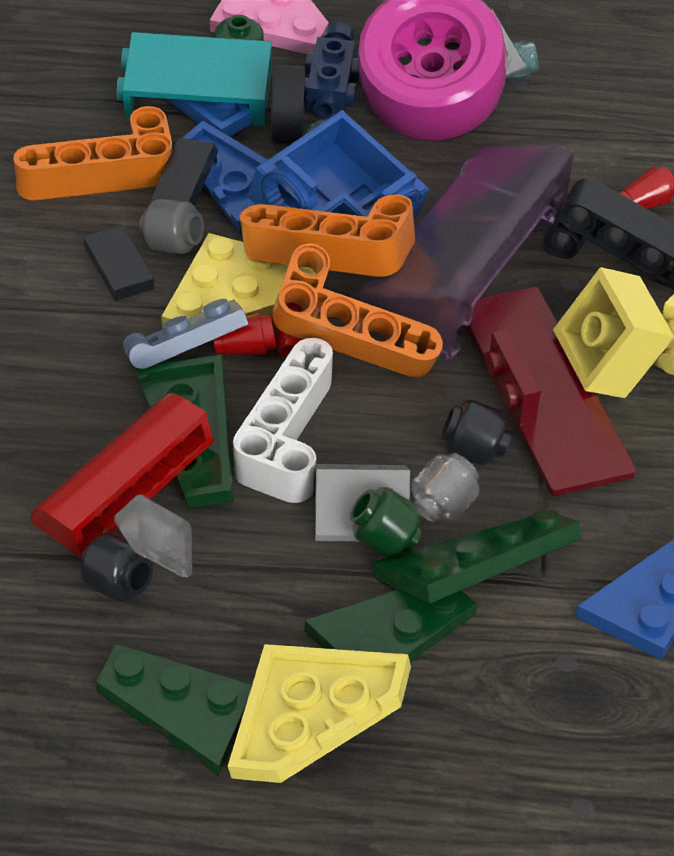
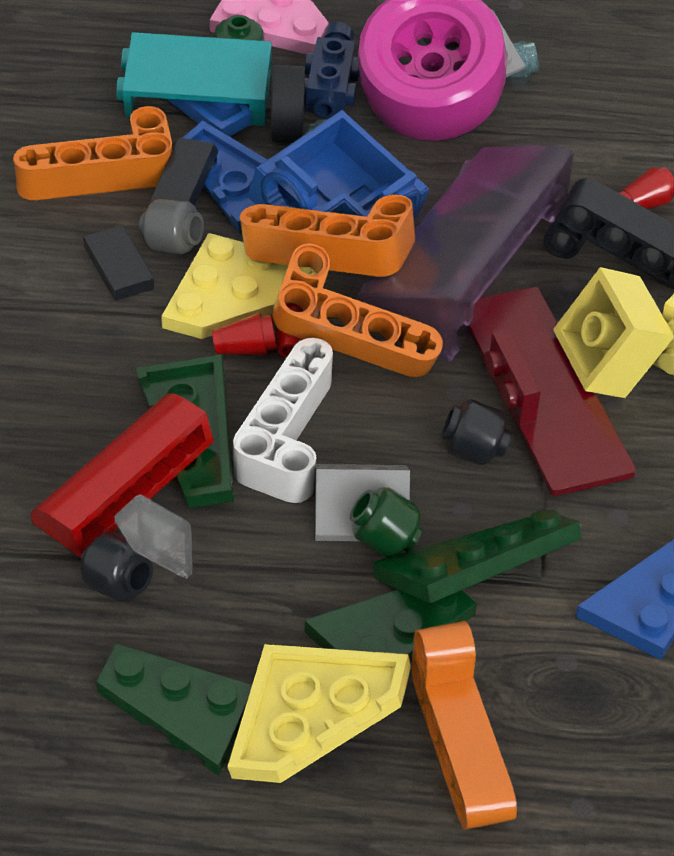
sand blue plate [123,299,248,369] -> none
clear head [411,453,480,522] -> none
none -> orange beam [411,621,517,830]

